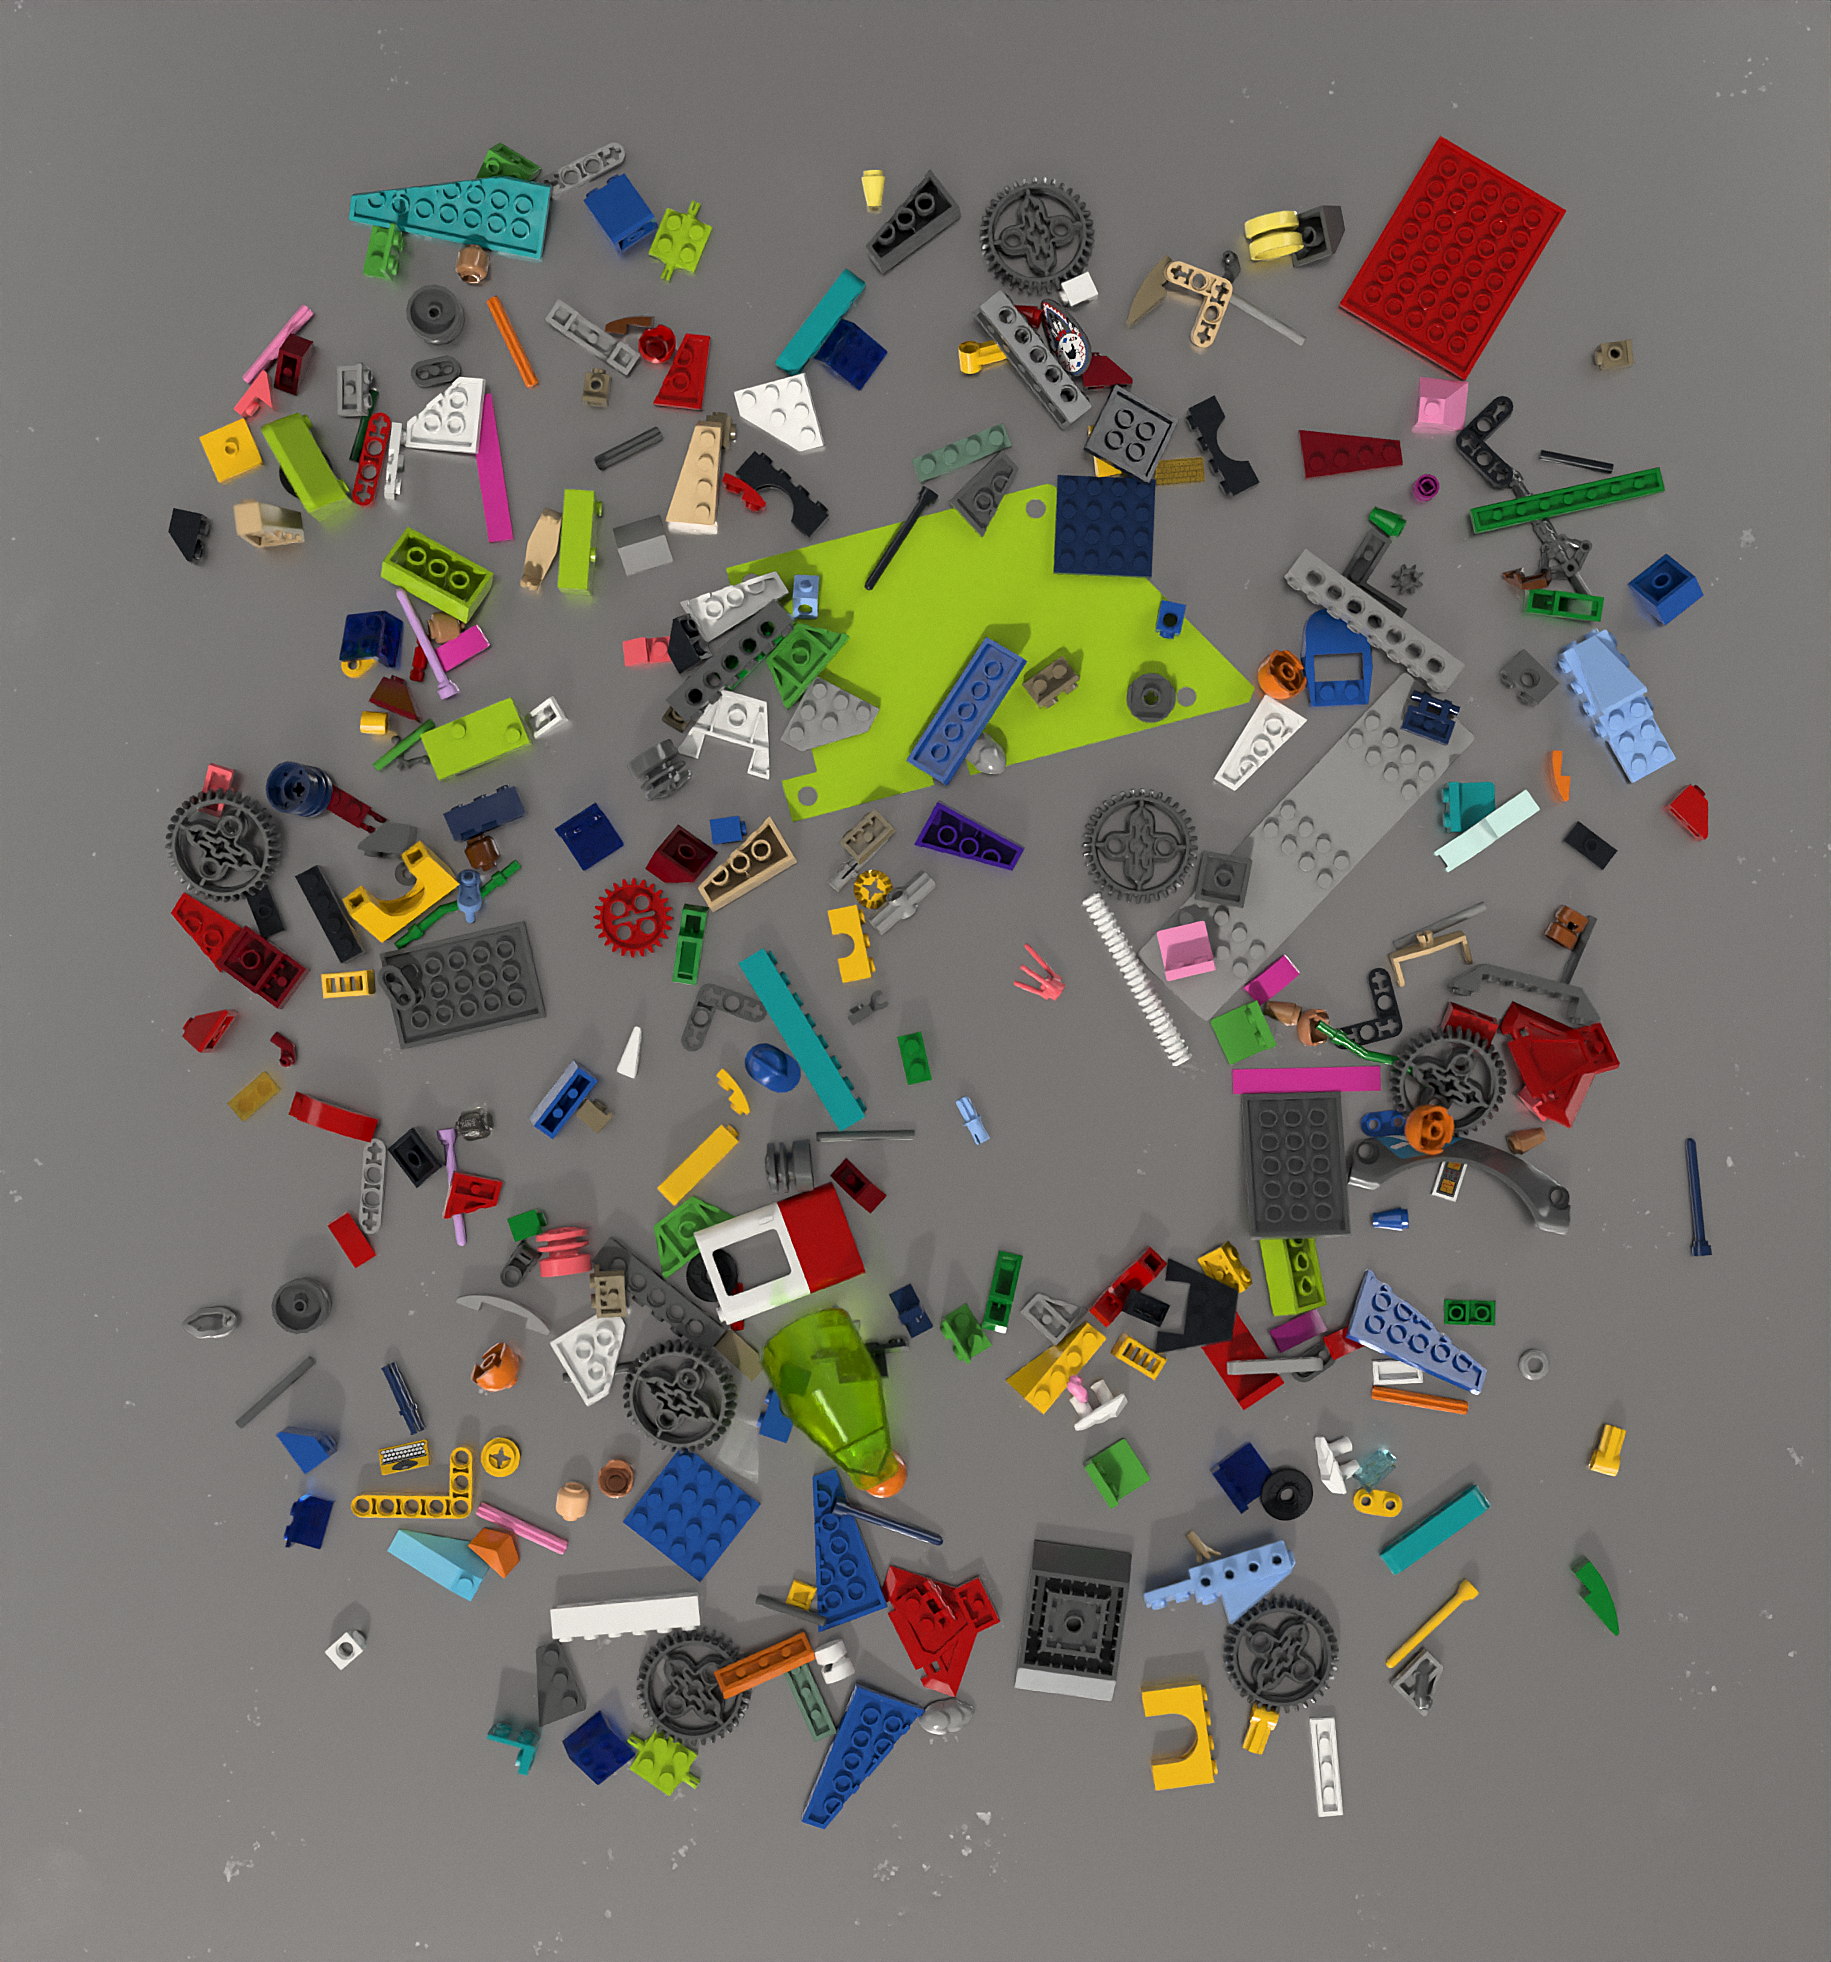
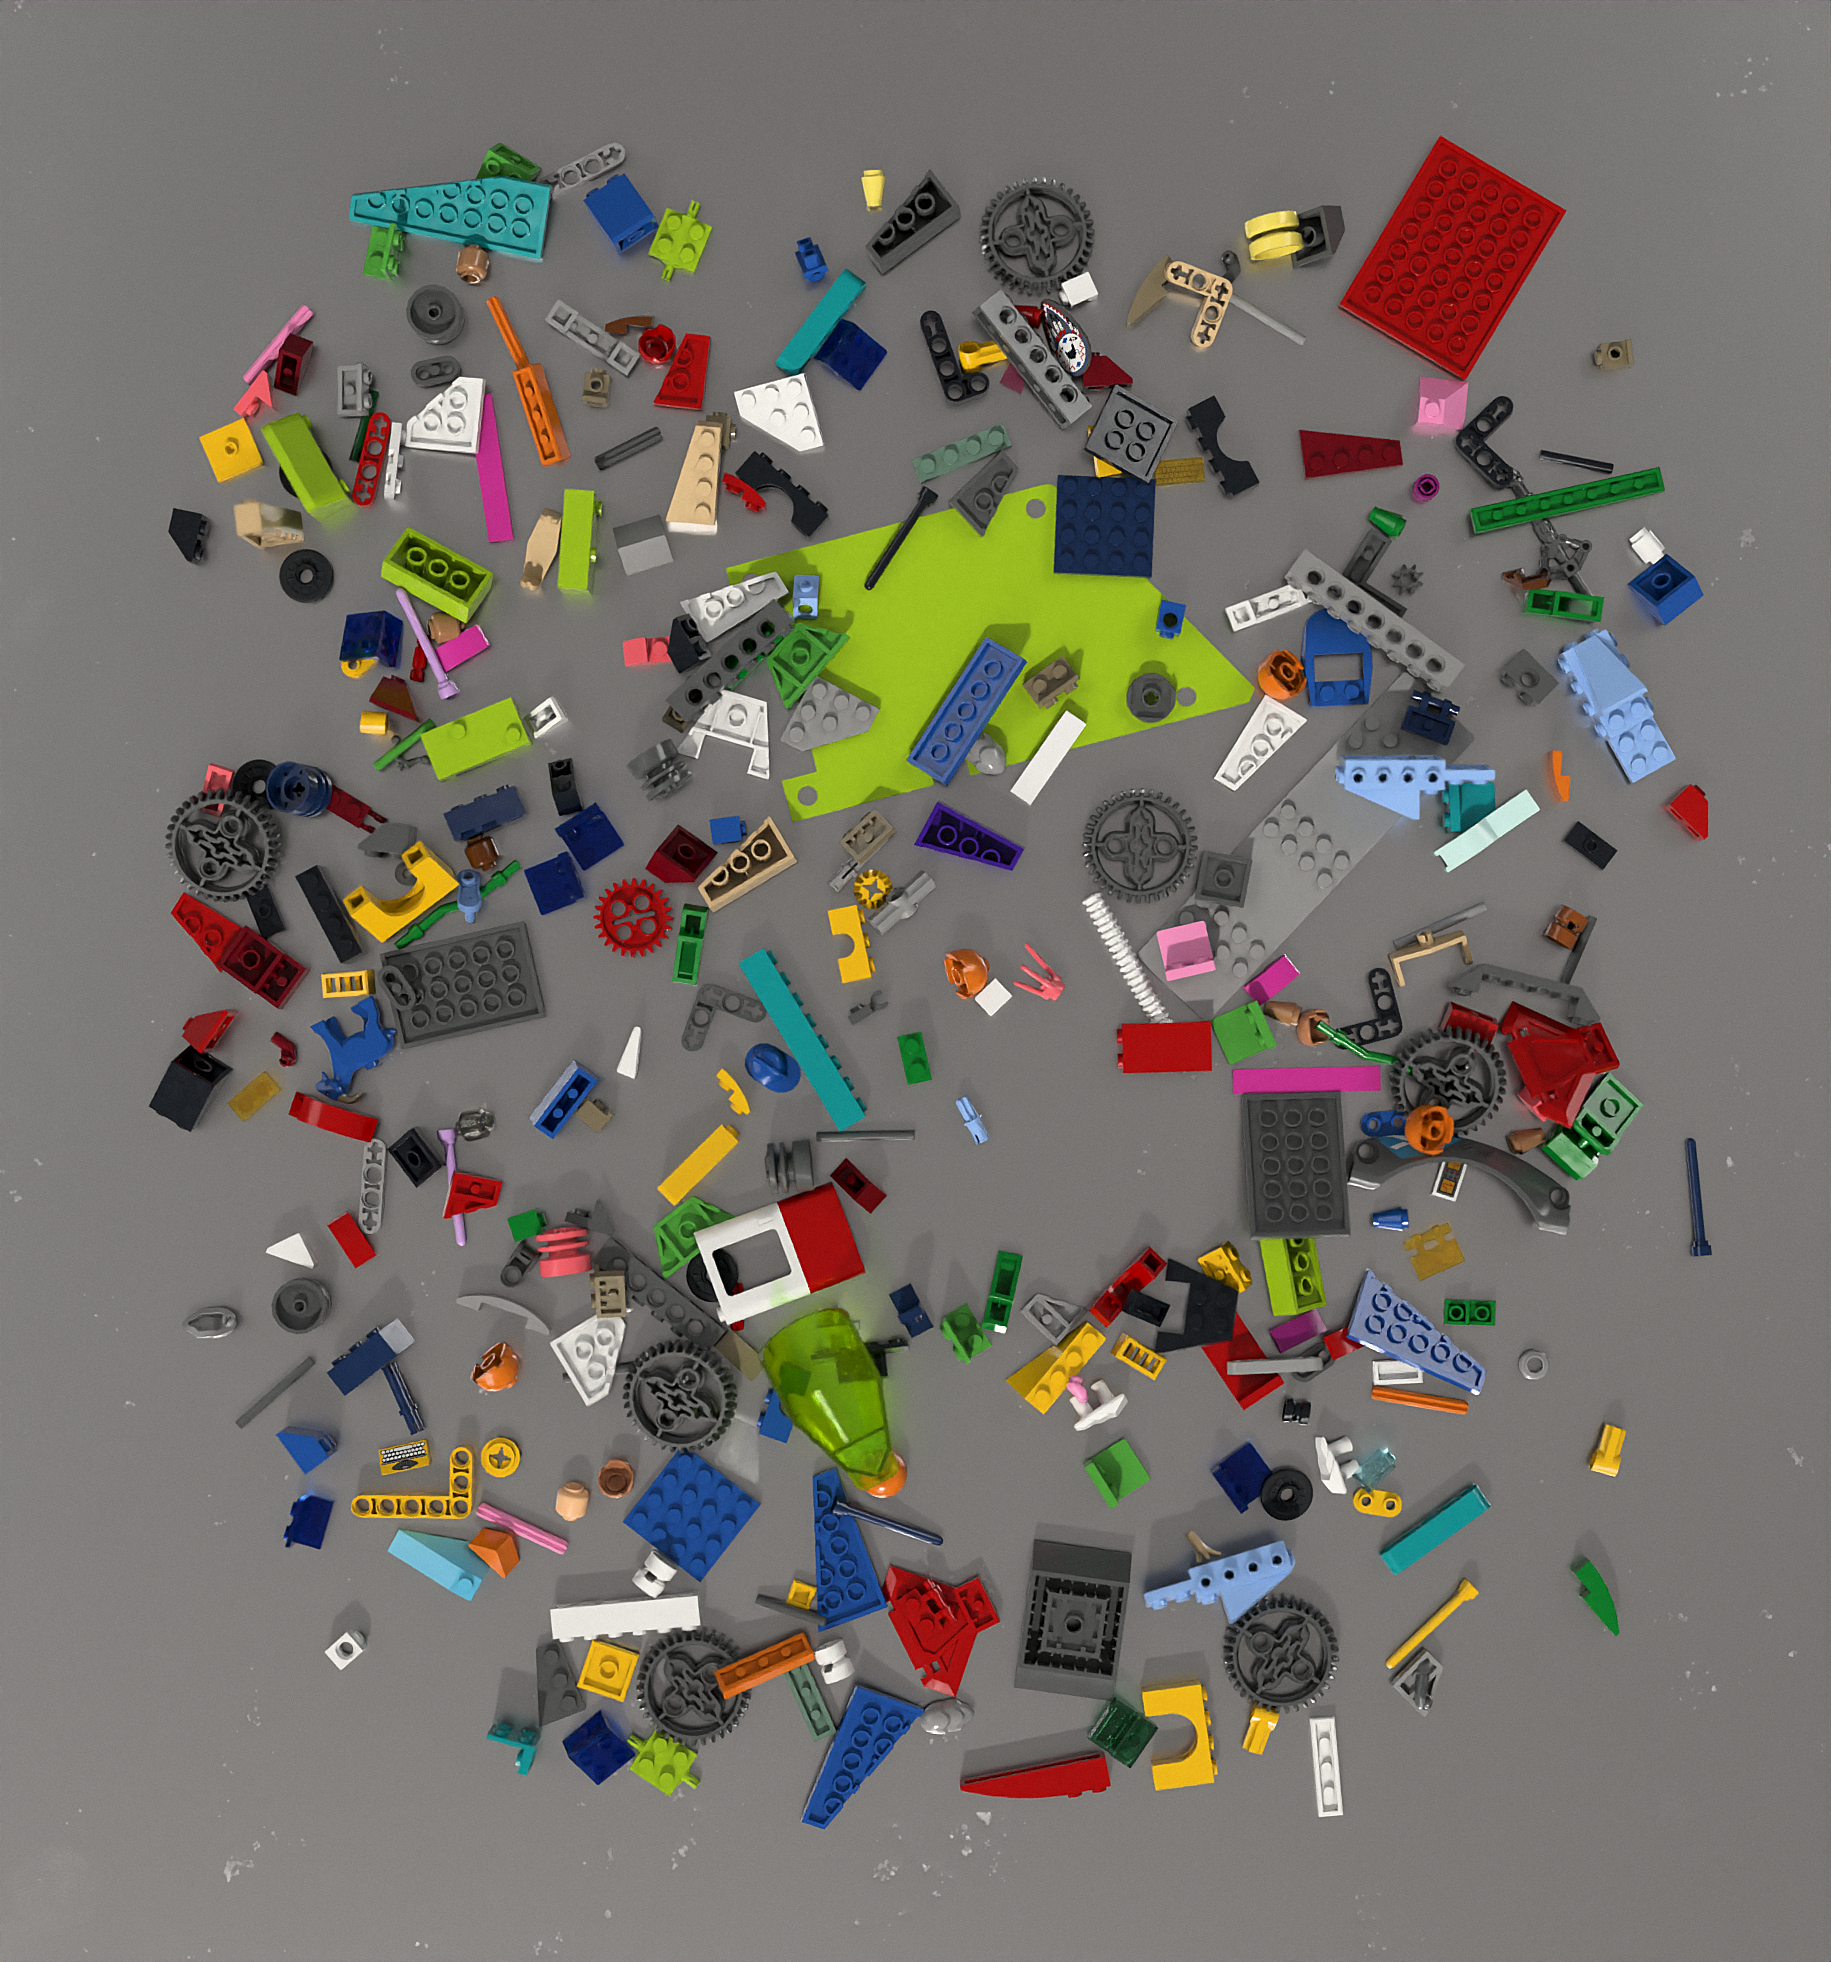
none -> black slope [149,1045,233,1132]
none -> black wheel [232,759,276,813]
none -> white slope [266,1232,318,1269]
none -> black wheel [279,549,333,603]
none -> blue animal [310,996,396,1104]
none -> dark blue wedge [327,1318,415,1396]
none -> orange slope [512,363,571,466]
none -> clear blue bracket [524,851,587,915]
none -> black slope [548,758,583,816]
none -> dark grey slope [565,1199,615,1236]
none -> yellow plate [577,1639,640,1702]
none -> white wheel [632,1551,678,1598]
none -> blue hips [795,237,828,282]
none -> black beam [920,310,990,406]
none -> orange cylinder [944,949,990,999]
none -> red slope [960,1752,1111,1798]
none -> white panel [975,978,1012,1016]
none -> clear pink tile [999,362,1024,395]
none -> white tile [1010,710,1086,805]
none -> clear green brick [1087,1697,1158,1769]
none -> red panel [1117,1021,1212,1073]
none -> white slope [1225,575,1318,632]
none -> black wheel [1282,1398,1311,1426]
none -> light blue wedge [1335,755,1495,820]
none -> clear yellow plate [1403,1223,1465,1281]
none -> green piece [1541,1072,1644,1181]
none -> white brick [1629,527,1665,564]

